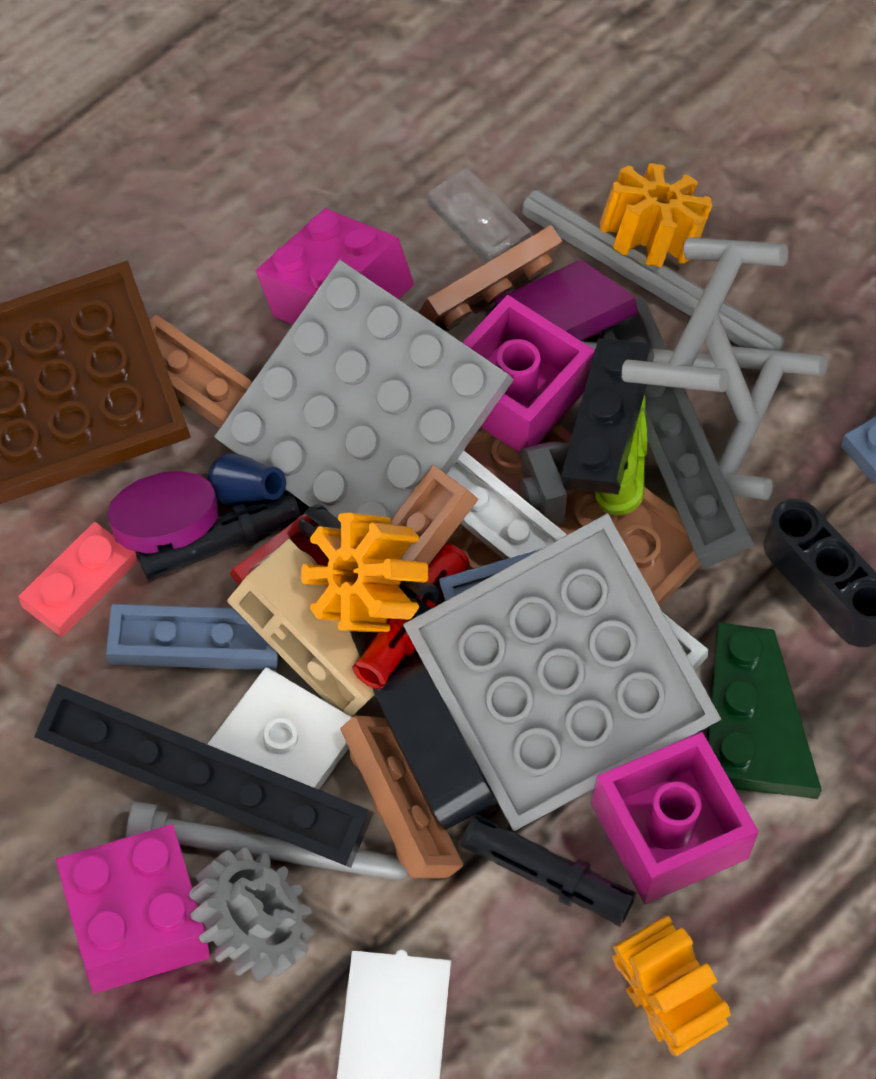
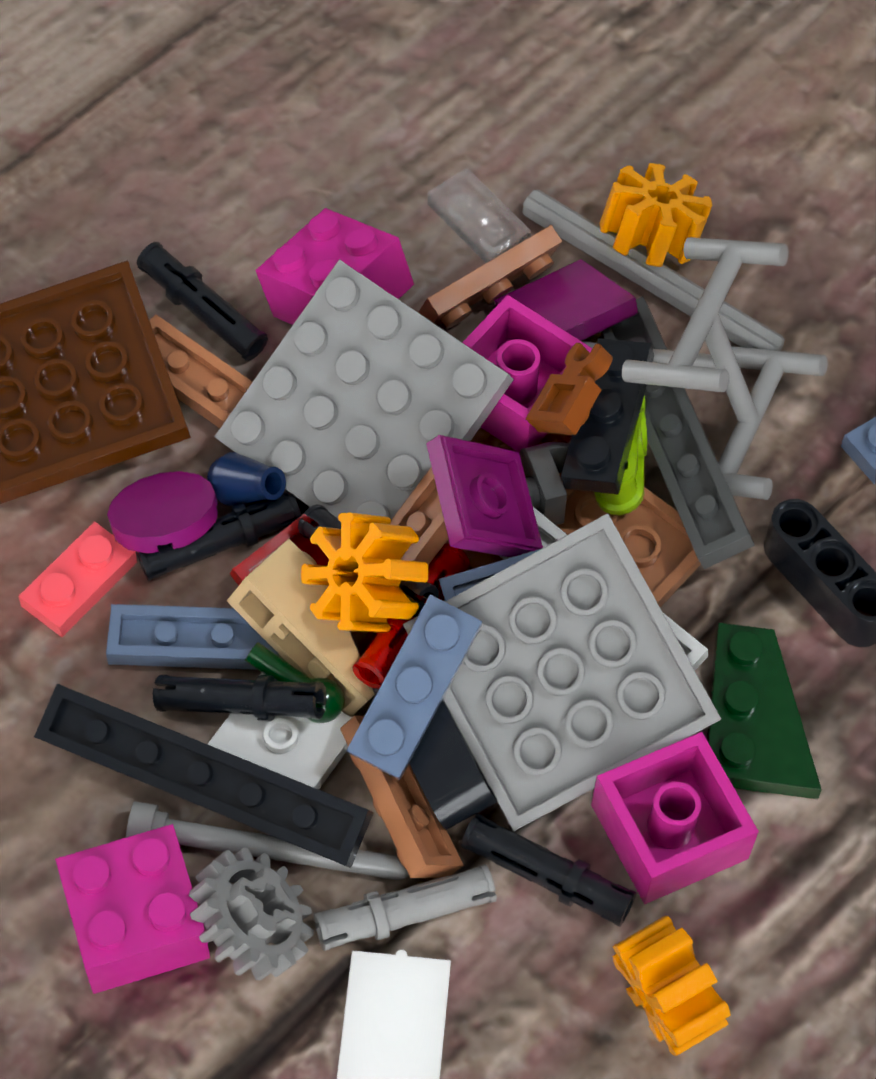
none -> black pin [136,242,268,361]
none -> black pin [153,675,327,722]
none -> dark green bar [245,642,345,723]
none -> light grey pin [313,864,497,951]
none -> sand blue plate [346,594,482,780]
none -> magenta tile [426,435,543,558]
none -> dark orange plate [526,343,613,435]

